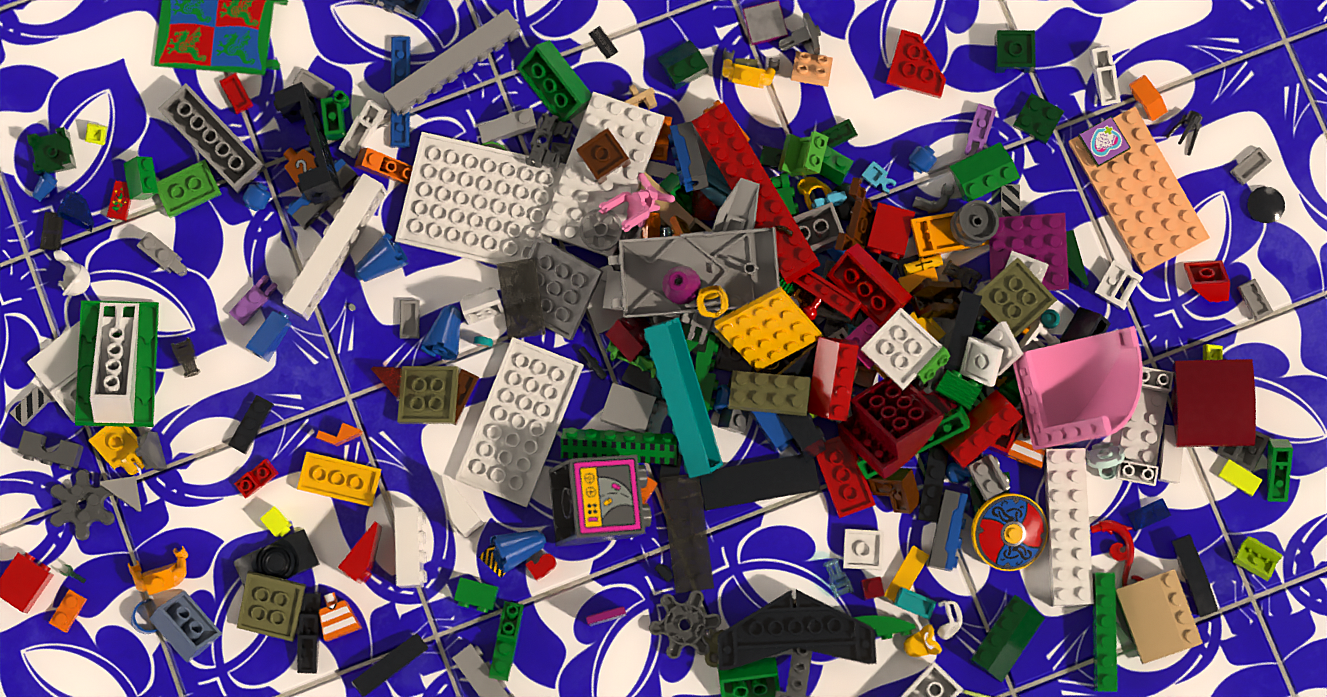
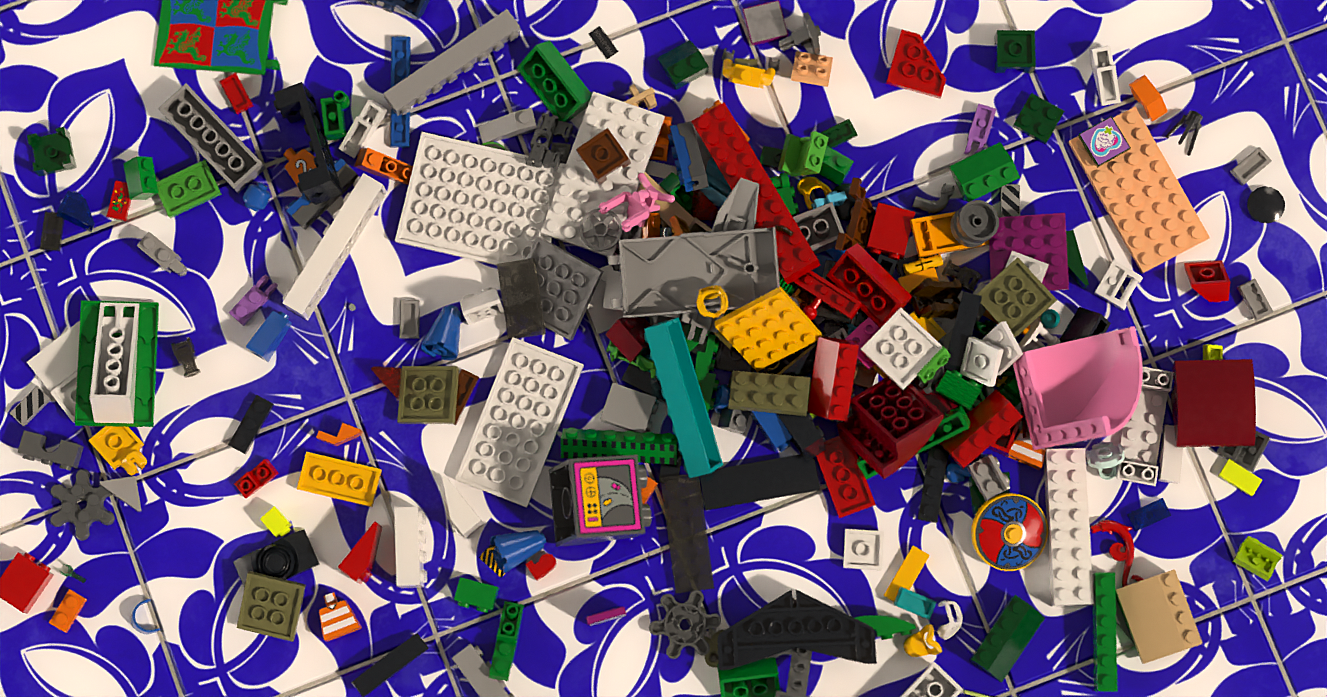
blue cone [32,172,58,201] -> none
white piece [53,250,90,296] -> none
neon yellow tile [85,122,108,145] -> none
light orange torso [128,546,188,595] -> none
dark grey slope [135,432,168,471] -> none
sand blue slope [149,590,222,663] -> none
light grey tile [292,68,335,101] -> none
black slope [297,591,321,674] -> none
blue cone [354,233,409,282] -> none
teal tile [473,336,493,348] -> none
black bar [578,346,607,380] -> none
black tile [655,563,673,583] -> none
magenta cone [662,266,701,305] -> none
clear light blue connector [822,558,854,600] -> none
dark red brick [860,576,885,601] -> none
medium azure plate [861,161,896,194] -> none
reddish brown panel [868,468,921,514] -> none
blue head [908,145,937,174] -> none
piece [928,490,970,572] -> none
black slope [1171,534,1219,617] -> none
green slope [1267,439,1293,502] -> none

